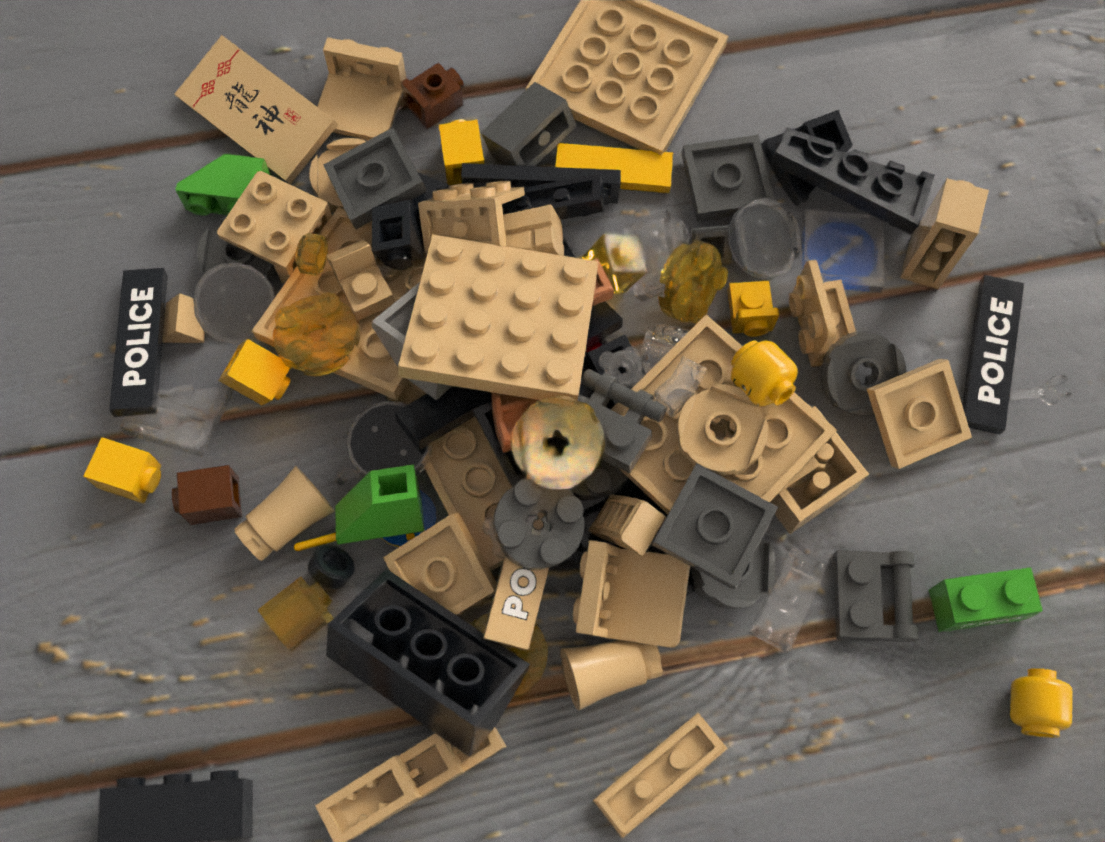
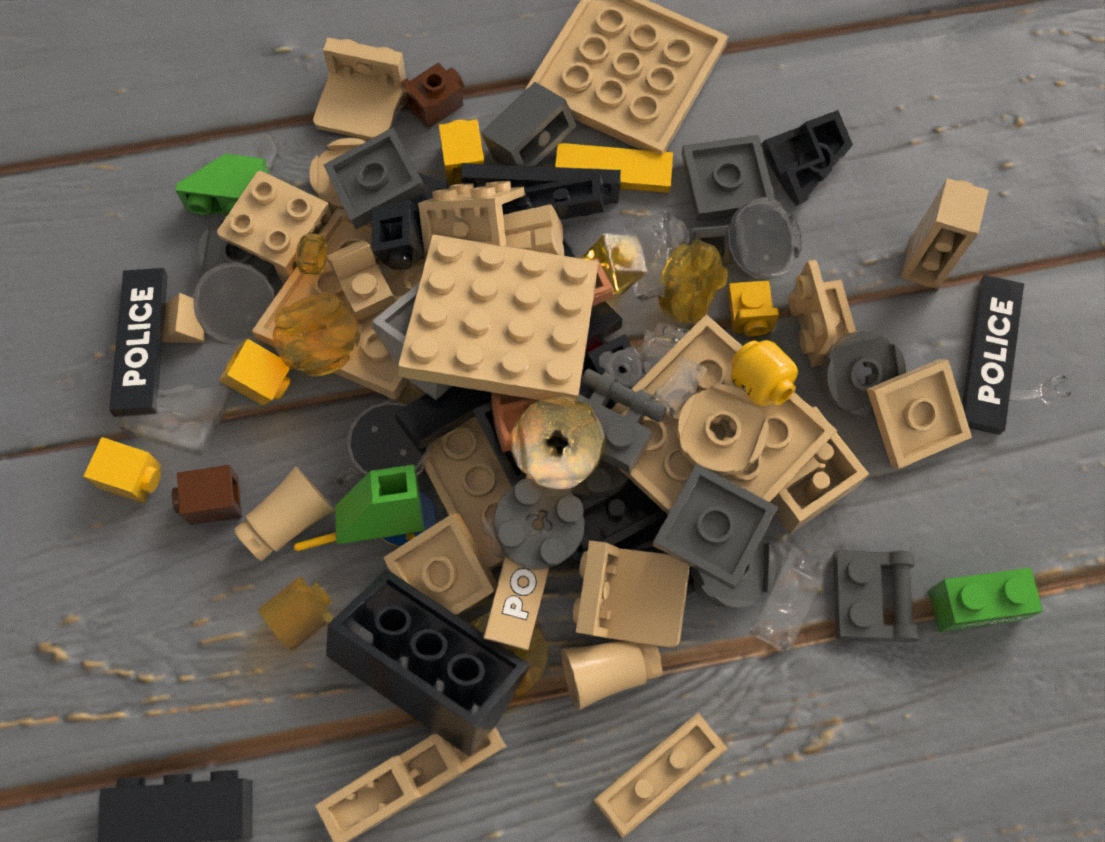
tan tile [175,35,338,185] -> none
black tile [308,545,355,589] -> none
tan slope [588,494,666,556] -> none
black wing [770,128,935,235] -> none
clear tile [802,210,884,293] -> none
yellow head [1010,668,1073,738] -> none

